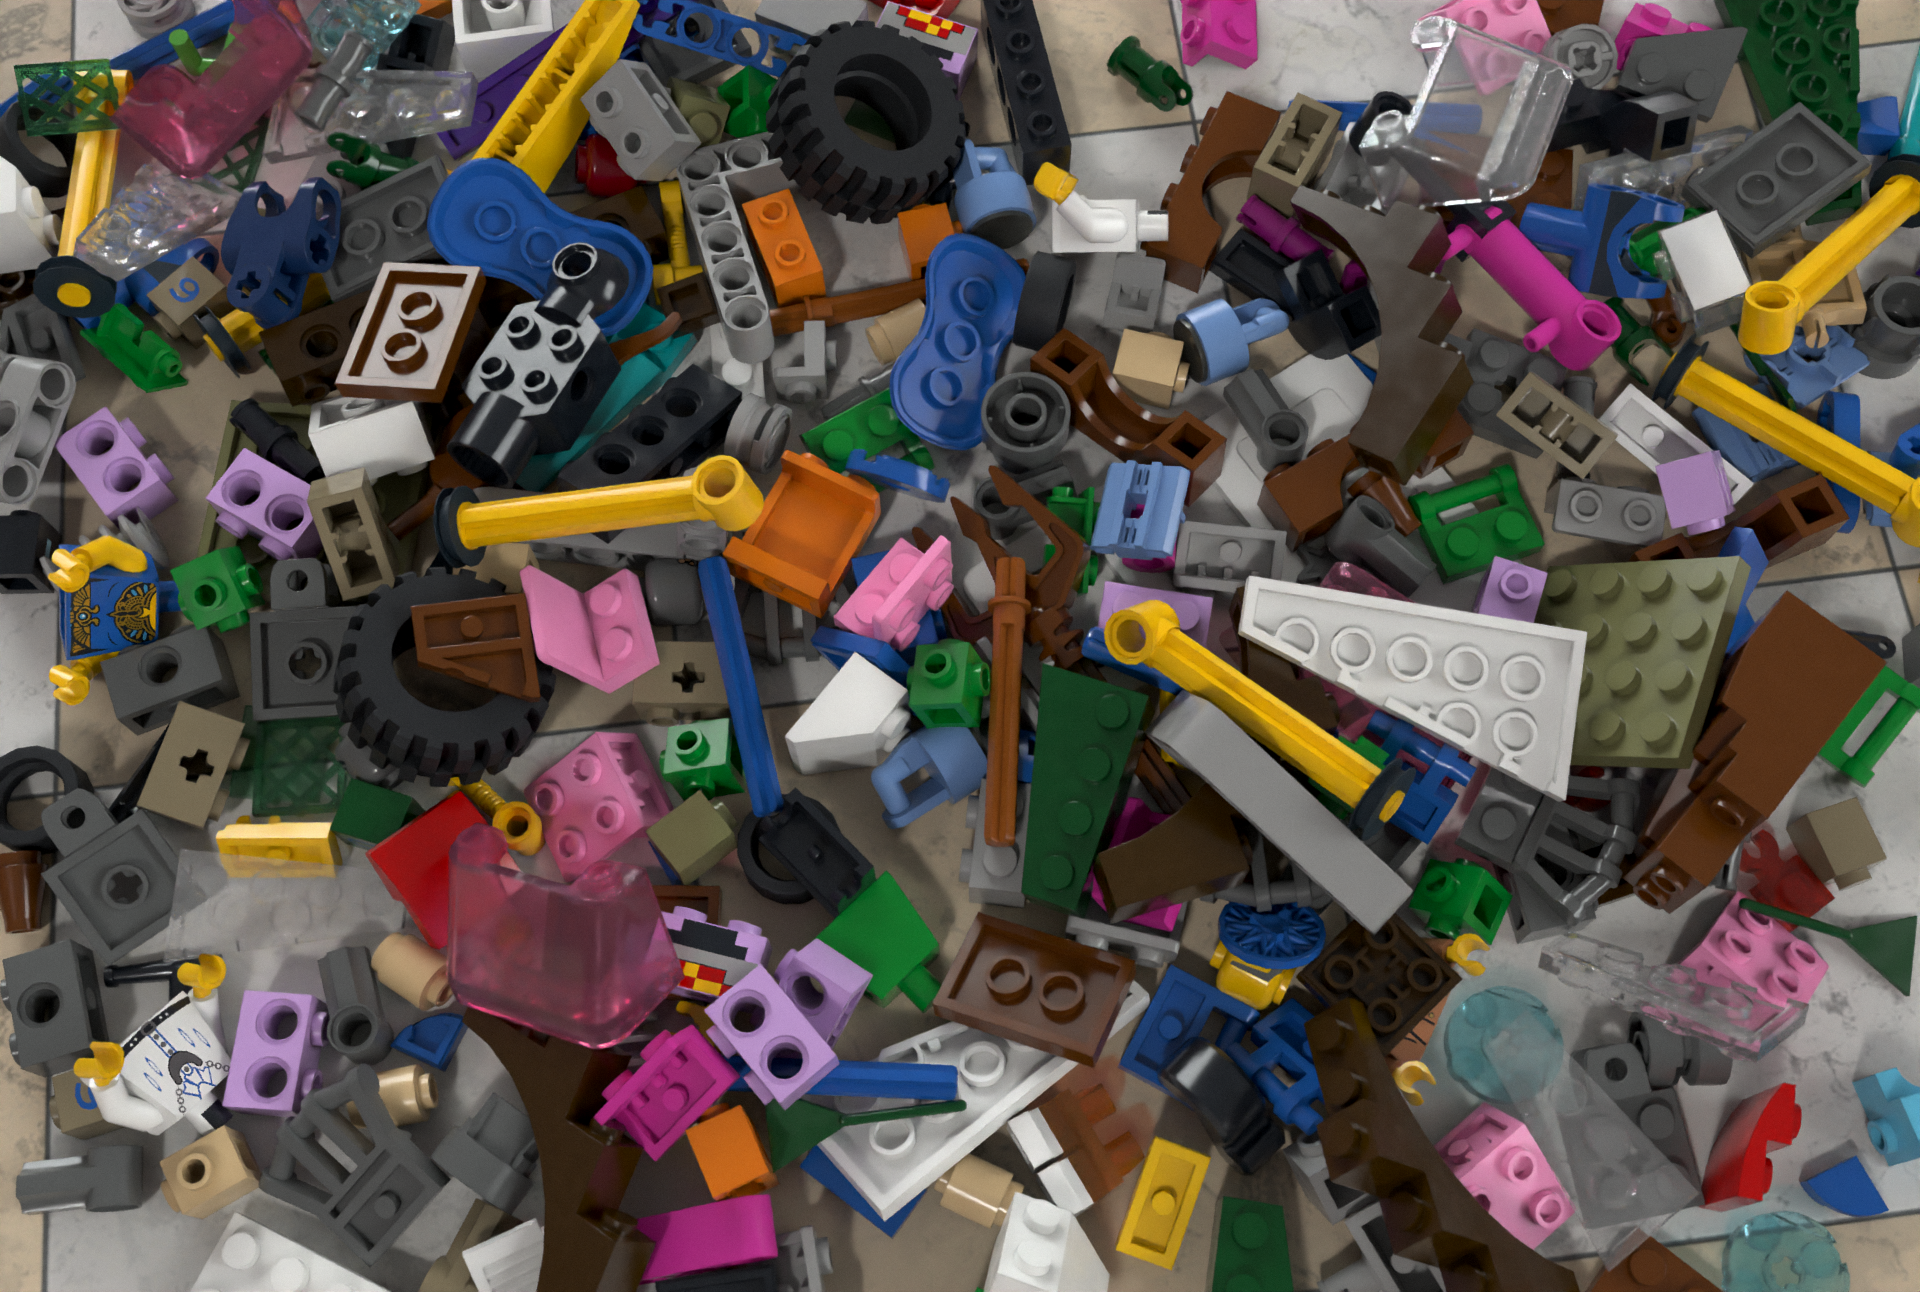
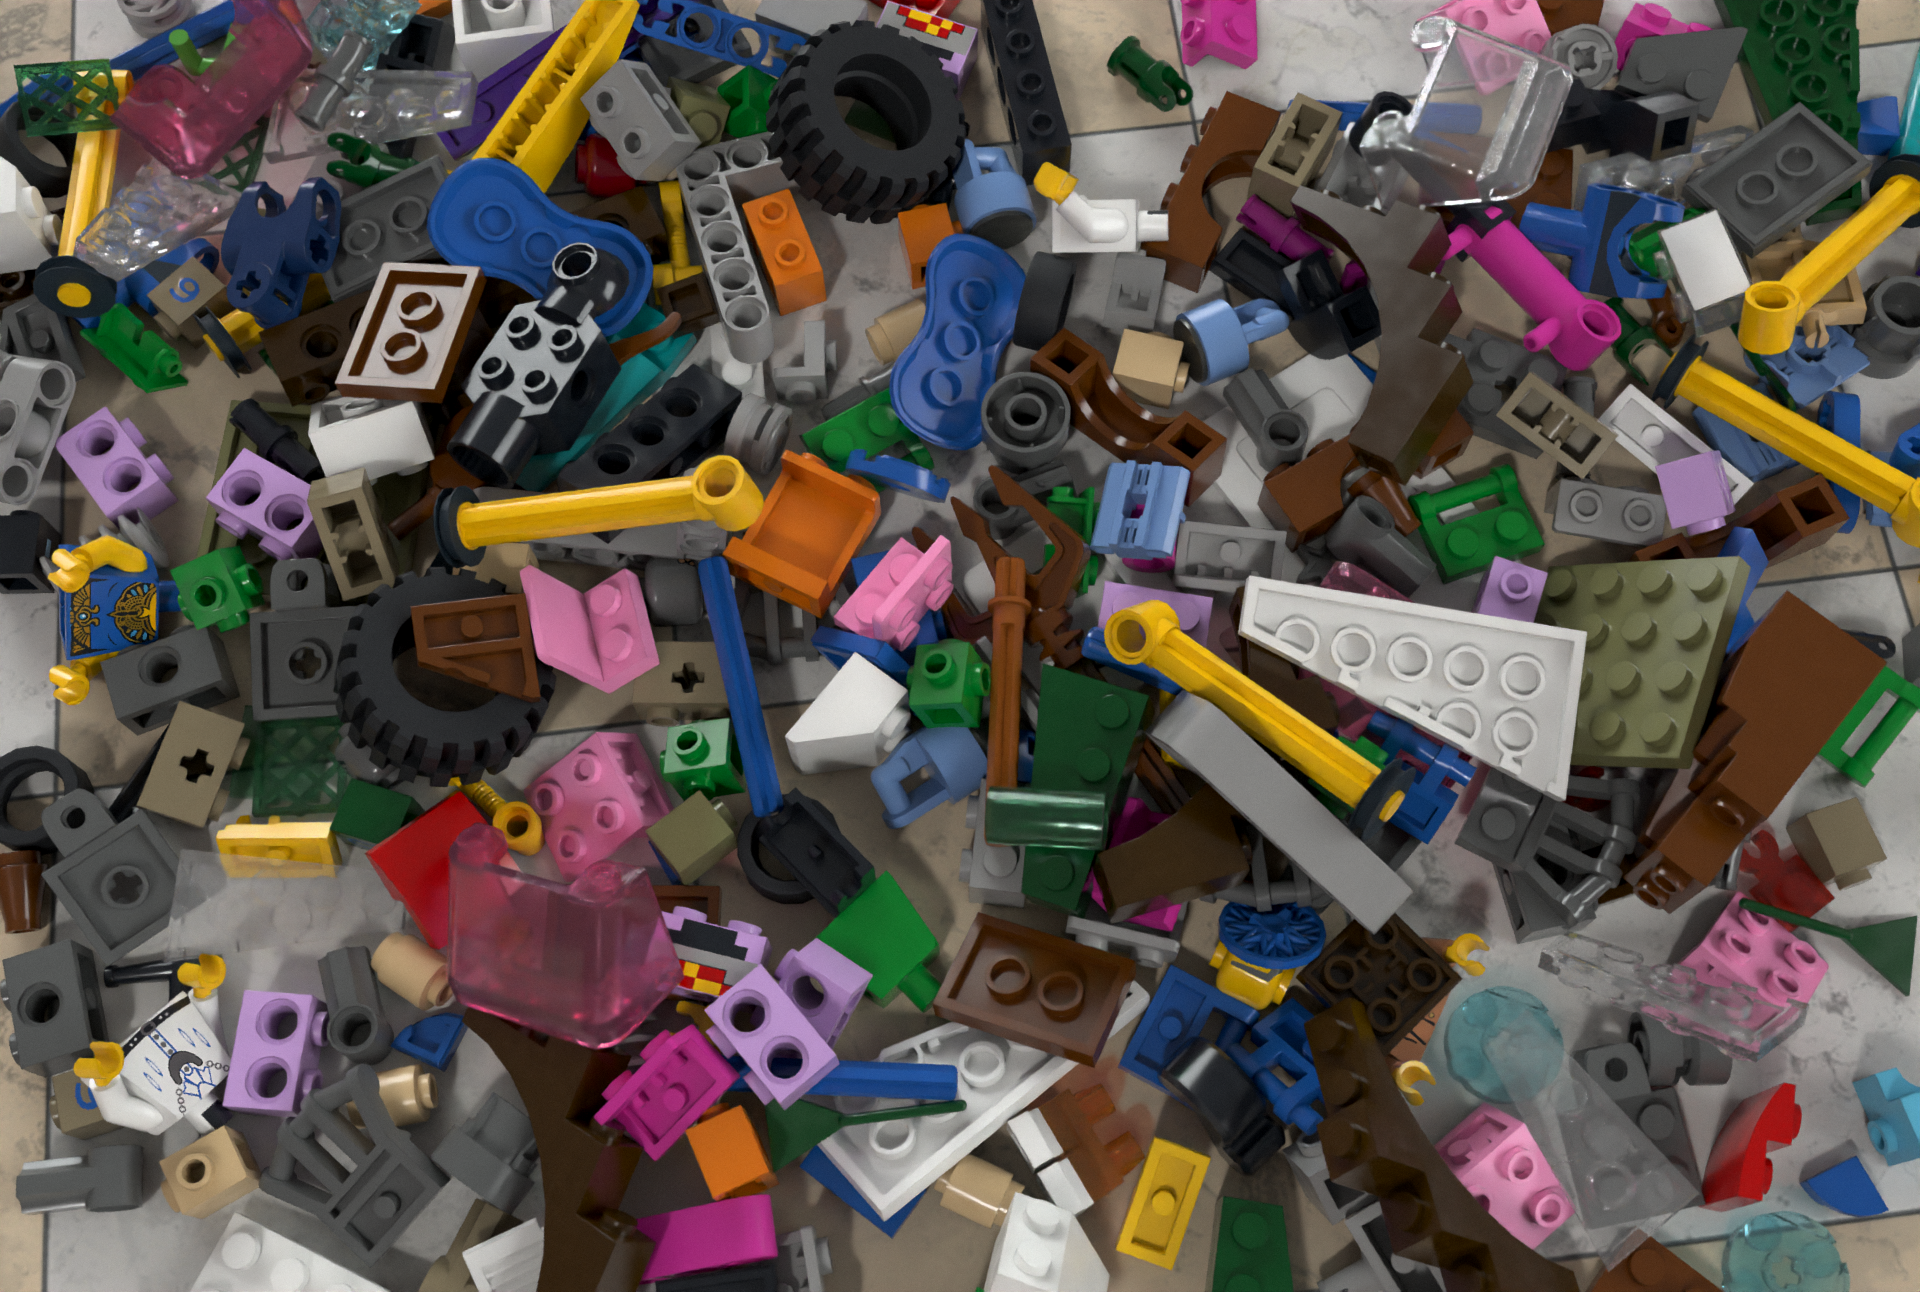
dark orange axle [769,258,1030,337] -> none
green brick [1408,858,1513,945] -> none
none -> clear green pin [985,786,1109,851]

